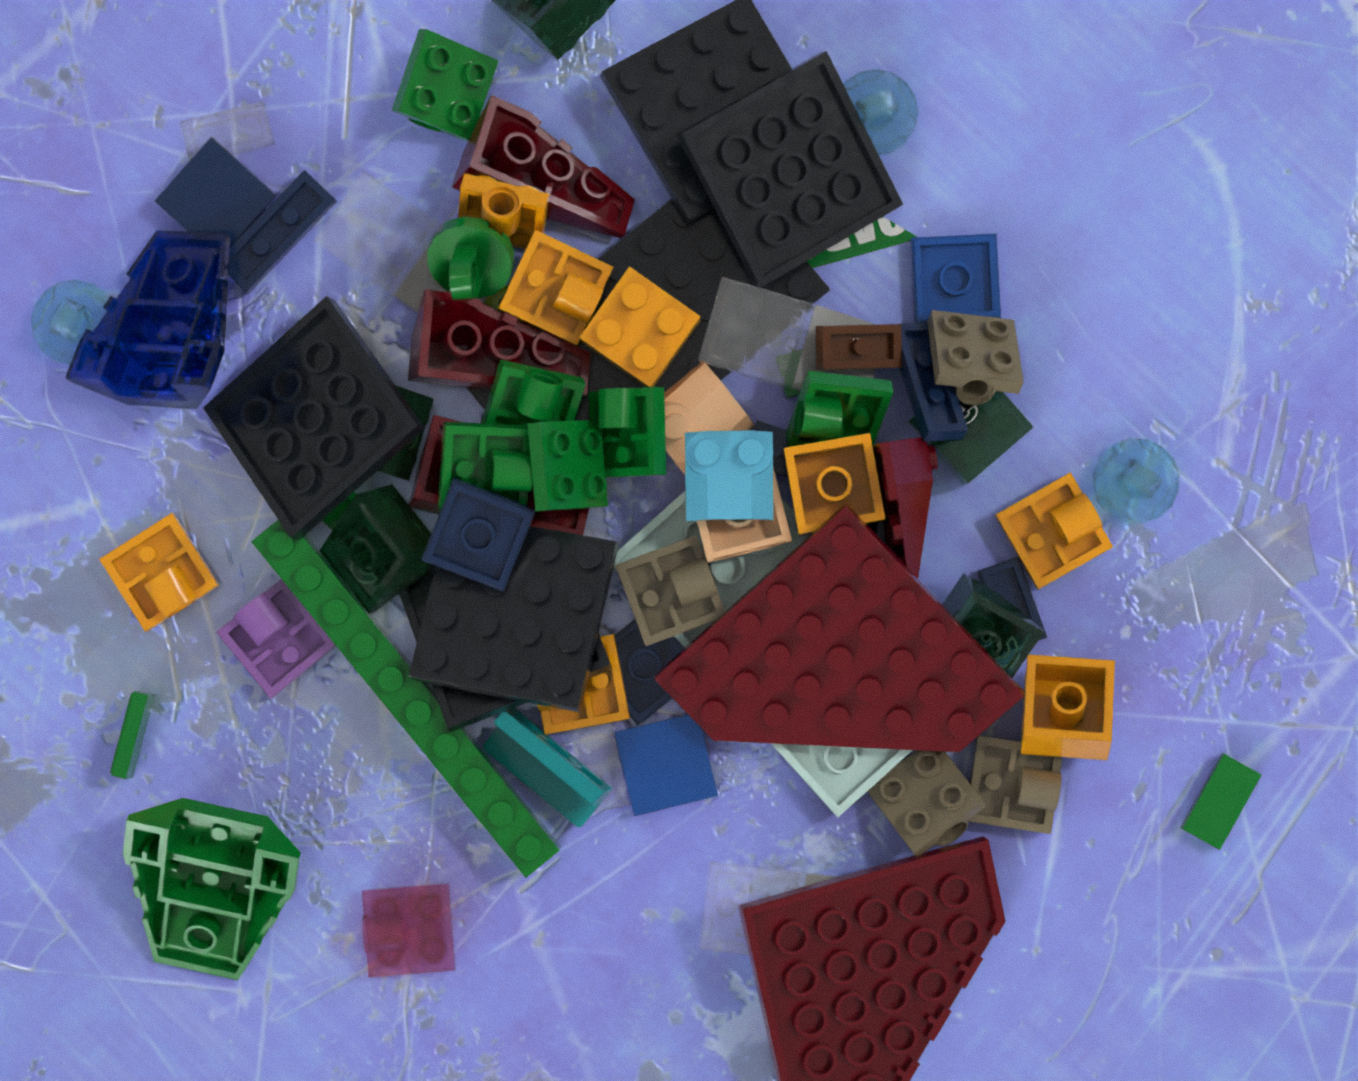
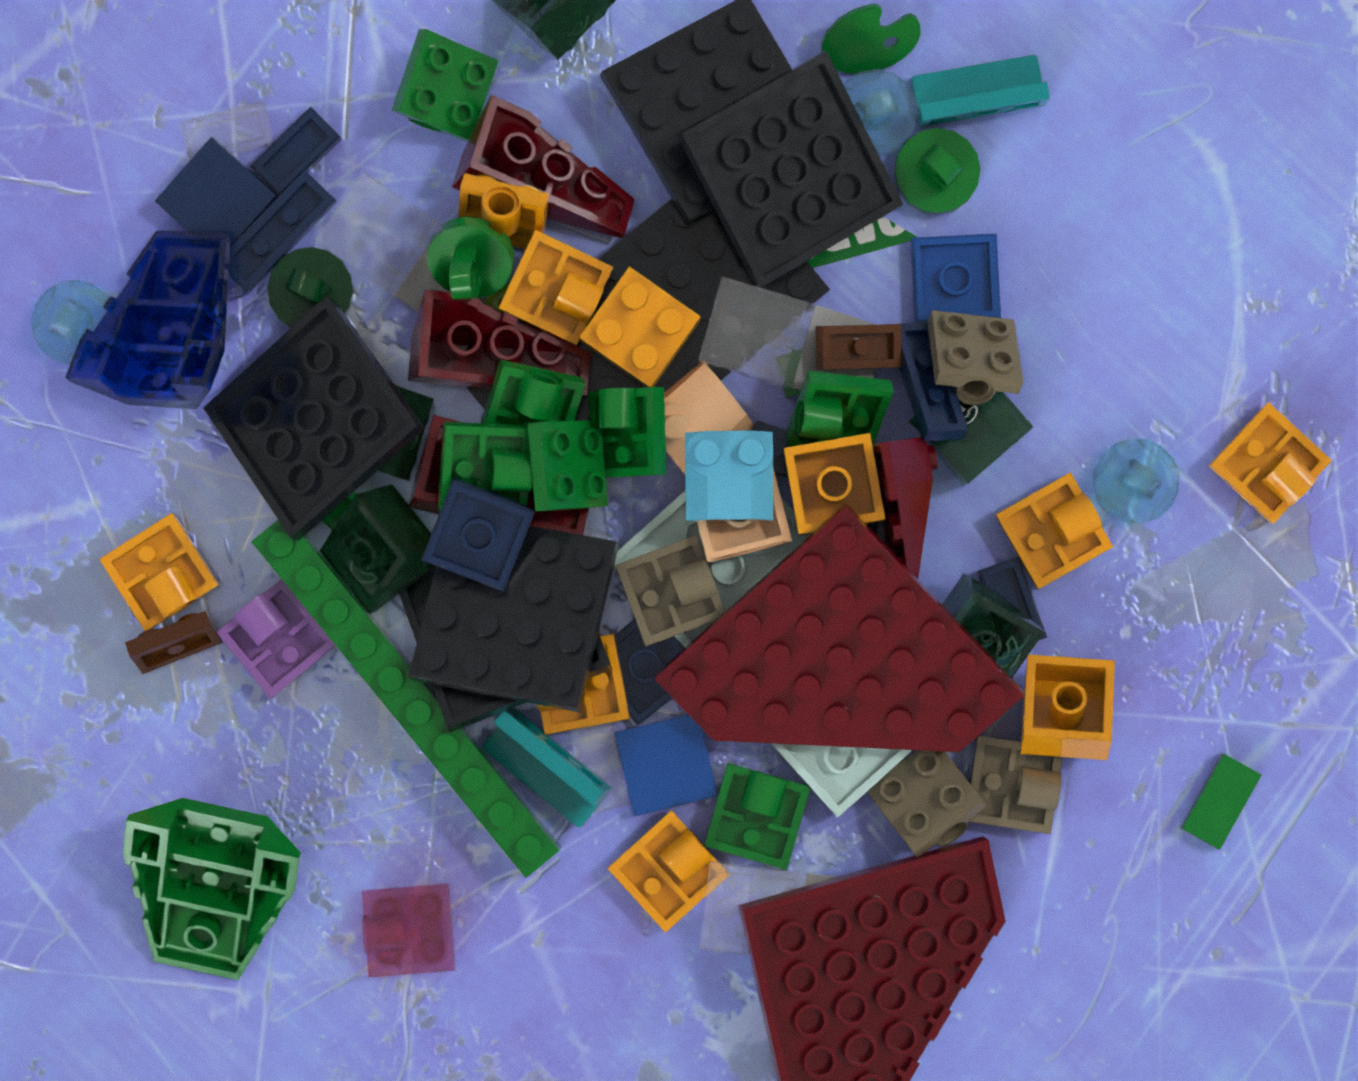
green tile [110,691,155,779] -> none
none -> reddish brown plate [125,611,223,674]
none -> dark blue tile [250,107,342,196]
none -> dark green tile [267,247,355,328]
none -> light orange plate [607,810,729,933]
none -> green plate [704,762,810,870]
none -> green piece [821,3,921,74]
none -> green tile [895,128,981,214]
none -> teal panel [911,55,1050,128]
none -> light orange plate [1208,402,1332,524]

